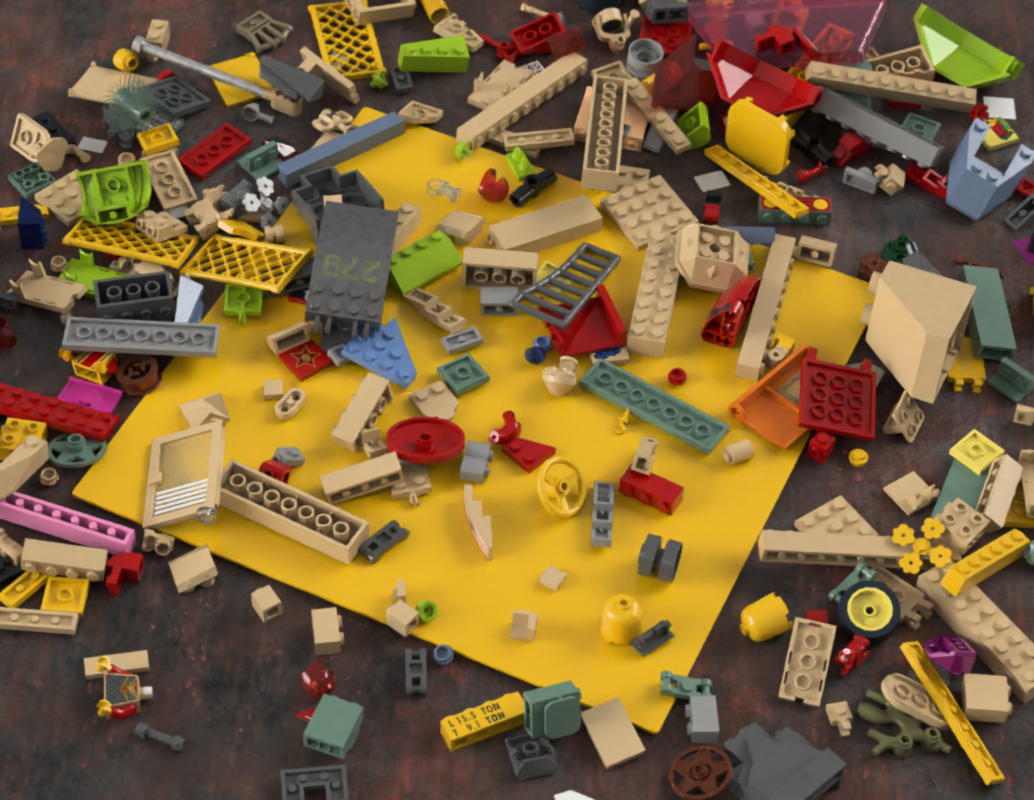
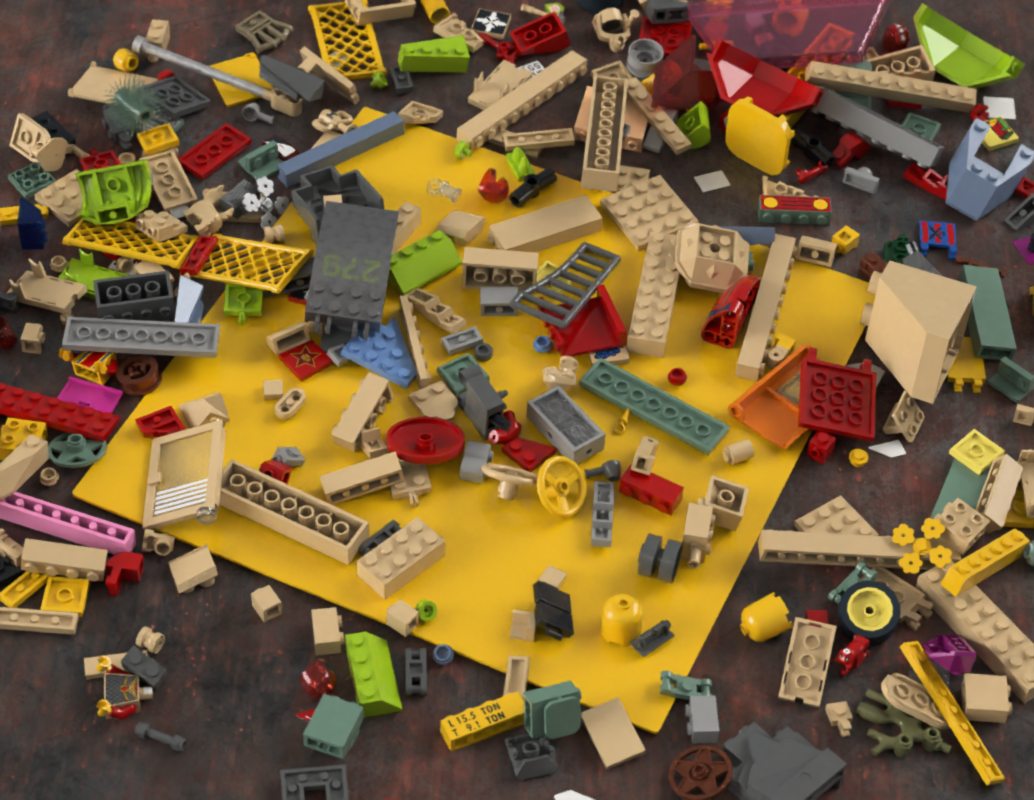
white sticker [78,137,108,153] -> none
yellow tile [217,219,265,242] -> none
tan plate [393,579,406,603] -> none
tan slope [464,485,493,560] -> none
clear blue piece [525,346,546,365] -> none
clear red brick [545,27,586,59] -> none
leg [703,190,723,224] -> none
yellow tile [704,145,809,218] -> none
red brick [755,25,795,56] -> none
red slope [792,27,821,60] -> none
tan brick [874,164,905,196] -> none
tan plate [883,471,940,516] -> none
none -> tan brick [20,323,45,354]
none -> red plate [78,148,121,171]
none -> dark grey brick [121,645,167,691]
none -> red wing [135,406,186,438]
none -> tan wheel [136,626,165,654]
none -> red tile [179,236,218,275]
none -> lime slope [345,632,402,718]
none -> tan brick [357,517,445,600]
none -> tan plate [400,295,431,389]
none -> dark grey piece [456,364,511,441]
none -> tile [471,9,511,40]
none -> dark grey tile [474,343,493,362]
none -> tan piece [481,463,538,500]
none -> tan tile [503,655,530,699]
none -> brick [526,385,606,464]
none -> black piece [533,580,574,641]
none -> tile [545,3,564,17]
none -> dark grey bar [584,460,621,482]
none -> tan brick [680,498,716,569]
none -> tan slope [704,475,749,531]
none -> yellow brick [831,225,860,255]
none -> white sticker [868,440,906,458]
none -> clear red helmet [882,23,911,53]
none -> blue flag [919,220,957,259]

